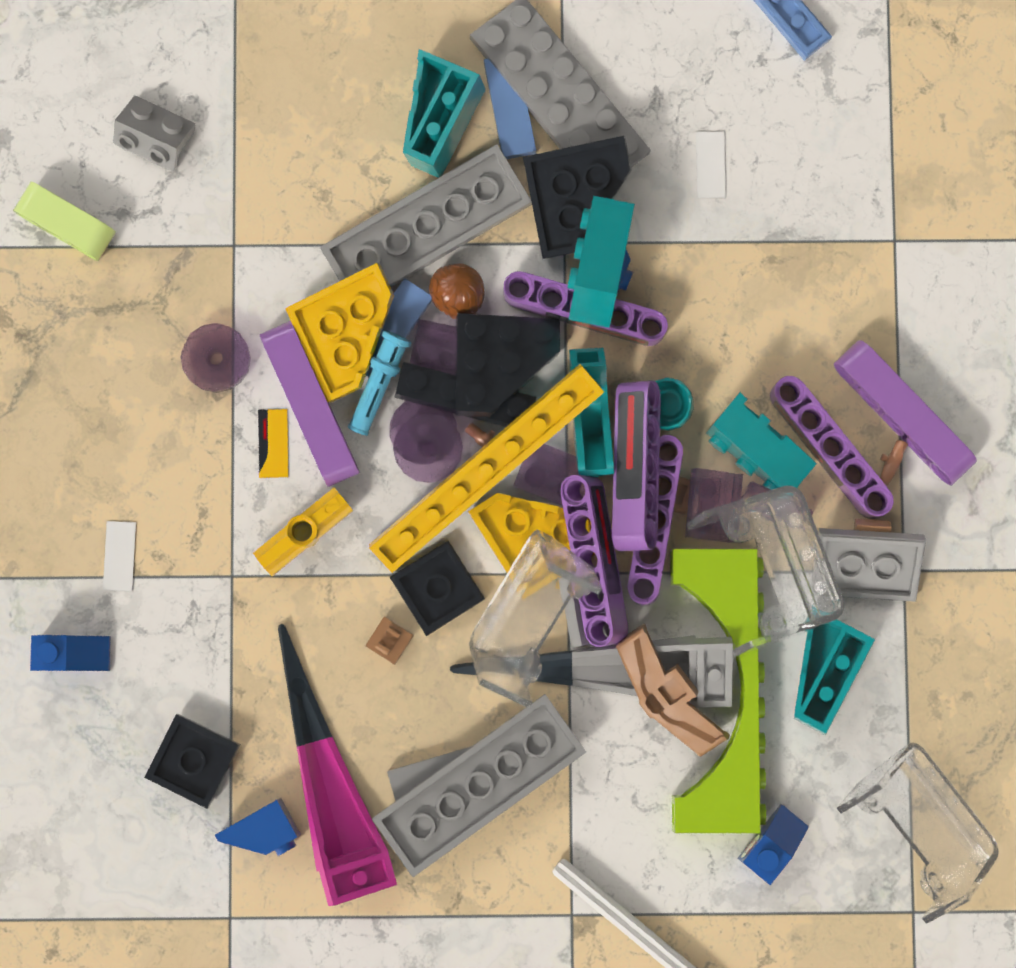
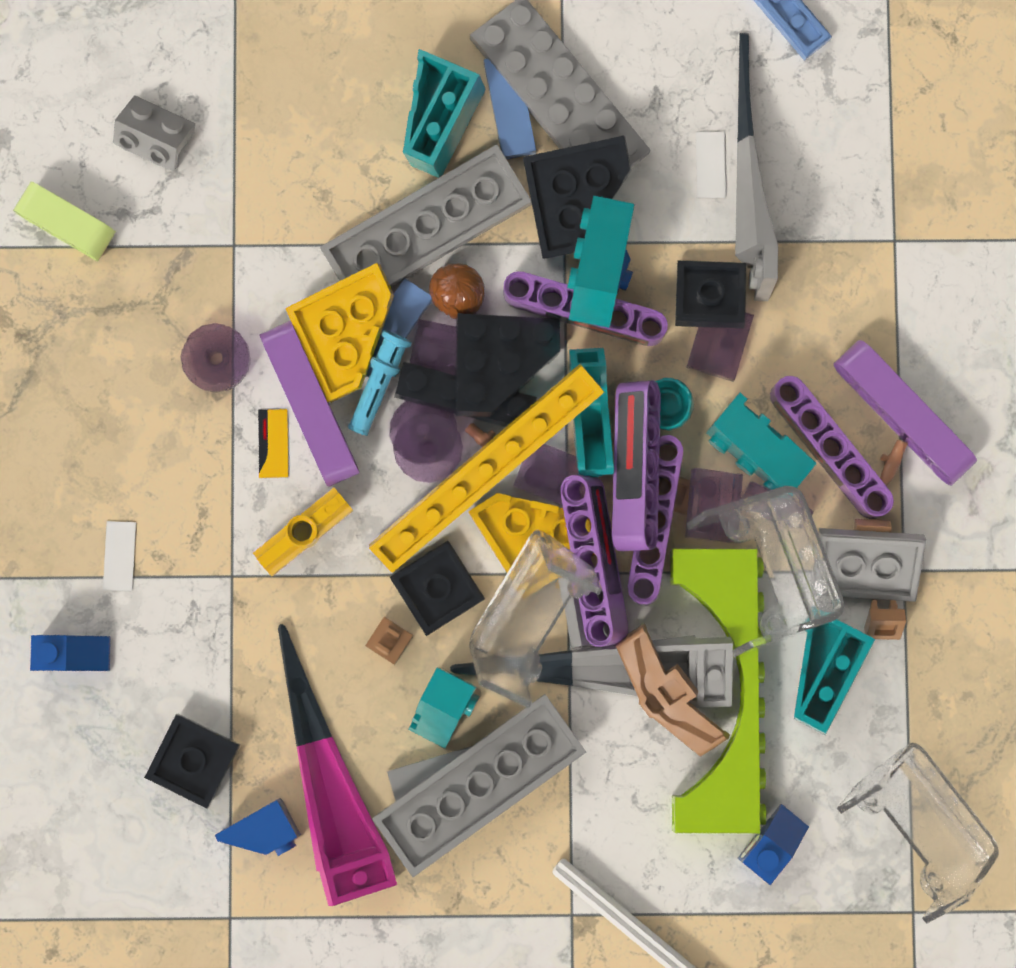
none -> teal wedge [408,667,480,749]
none -> black tile [675,260,746,329]
none -> plate [686,312,754,382]
none -> light grey plate [735,33,778,301]
none -> medium nougat tile [864,600,906,640]

